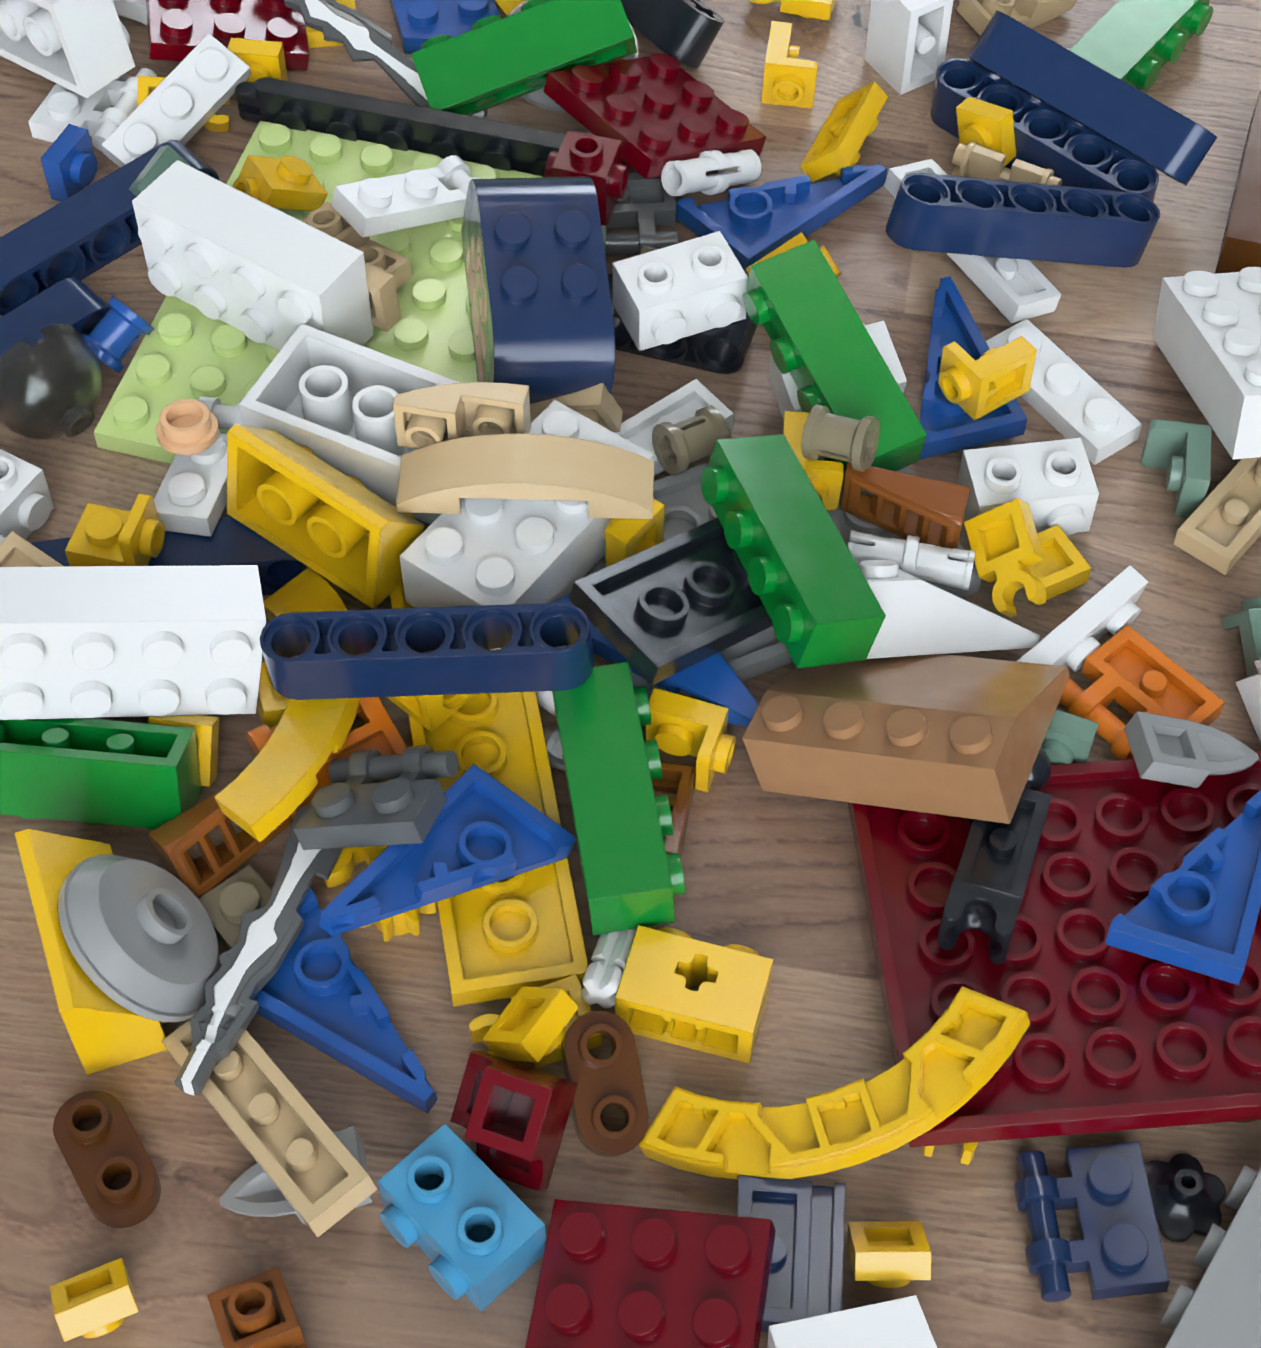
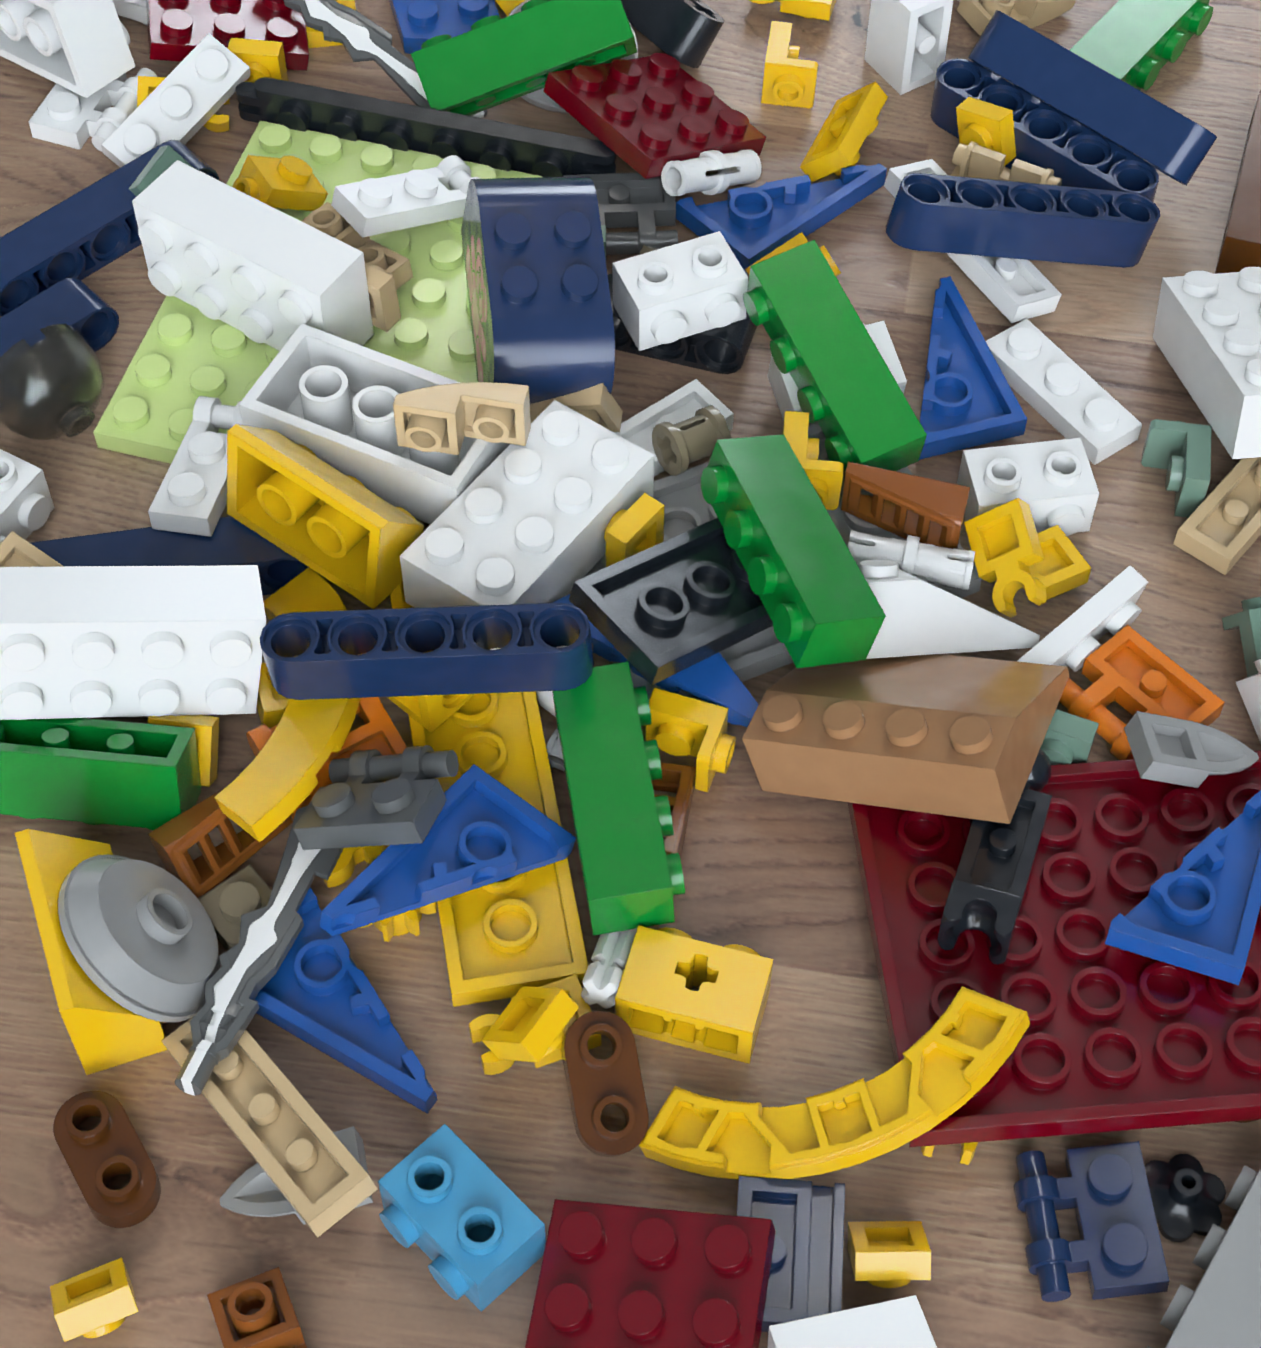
blue plate [40,124,98,202] -> none
yellow bracket [65,493,165,566] -> none
blue bush [77,296,155,373] -> none
light nougat plate [156,399,219,456] -> none
tan slope [396,433,654,519] -> none
dark red brick [450,1050,578,1191] -> none
dark red brick [545,130,629,227] -> none
dark tan bush [801,404,880,472] -> none
yellow bracket [938,336,1037,420] -> none

